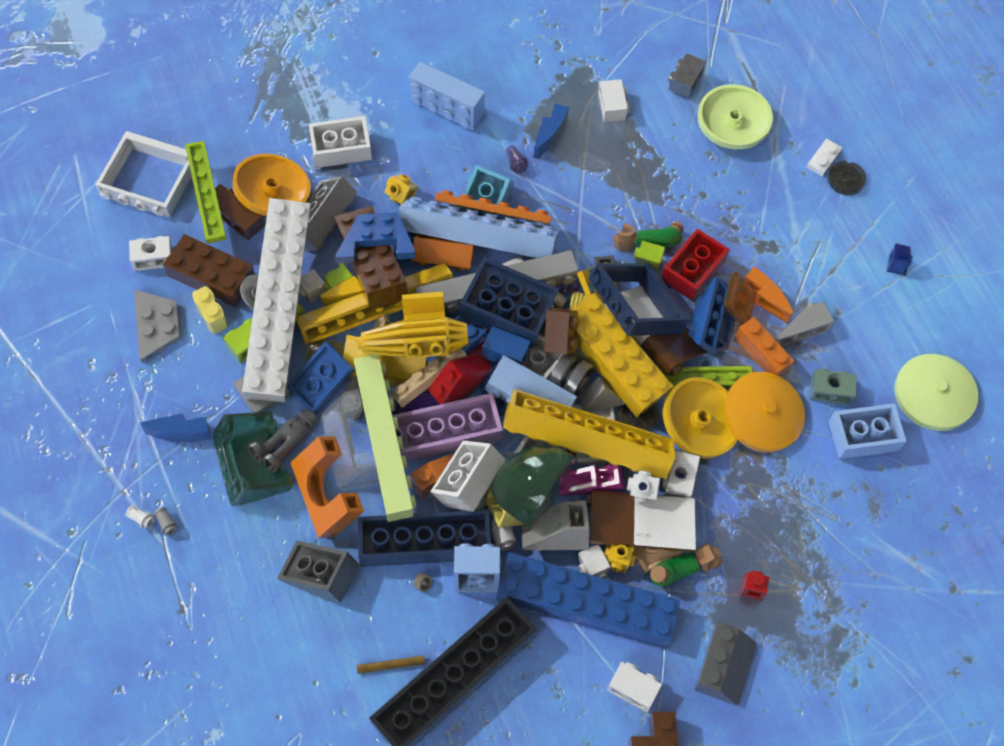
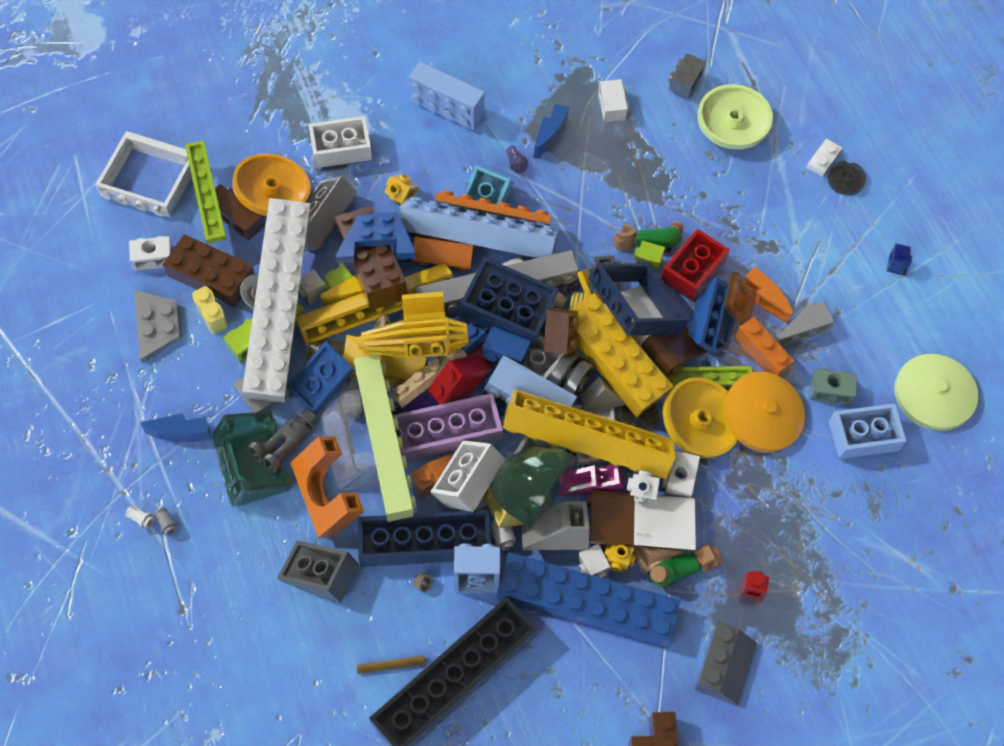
white brick [607,662,662,713] -> none

